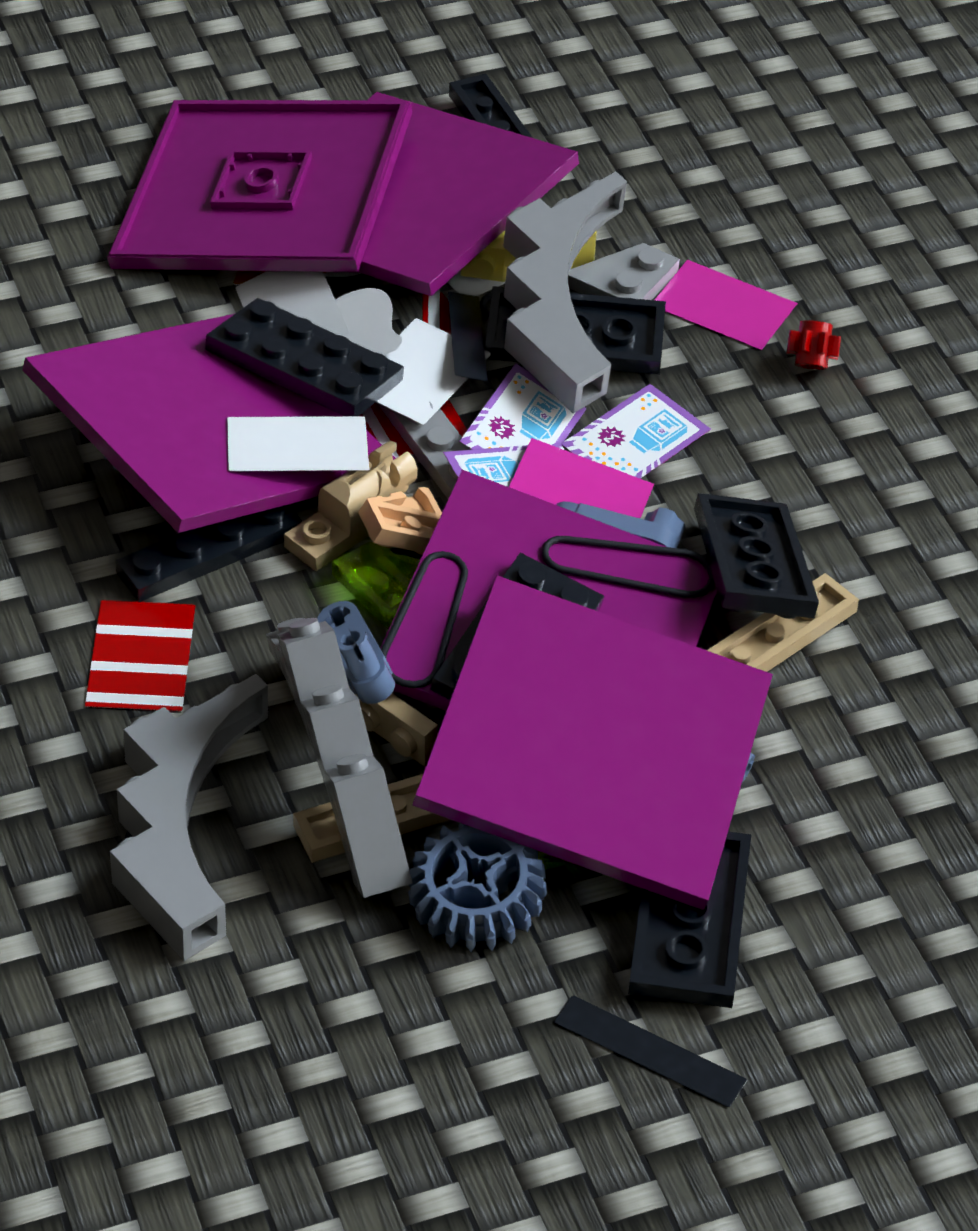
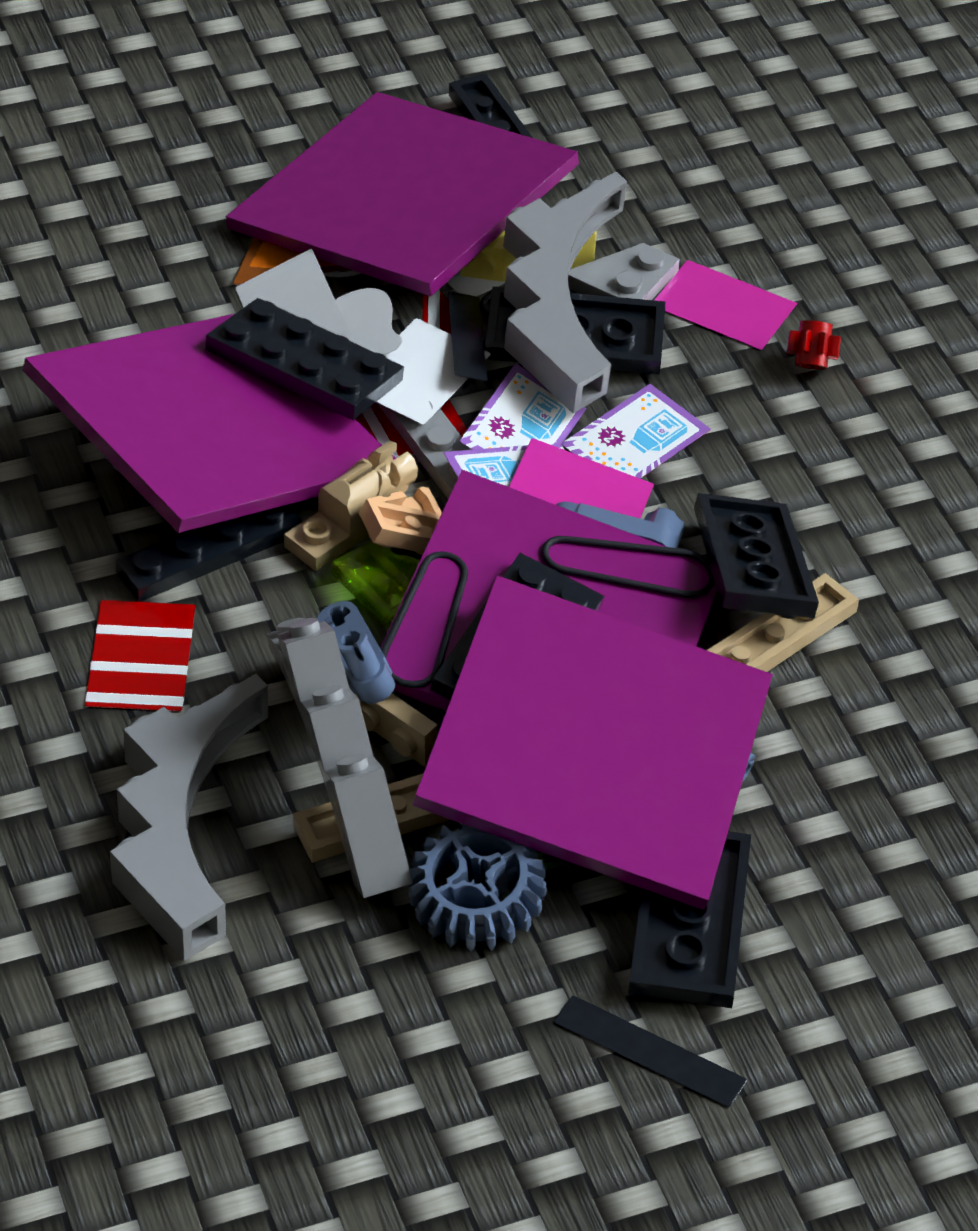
magenta tile [107,100,413,272] -> none
white sticker [227,416,369,471] -> none

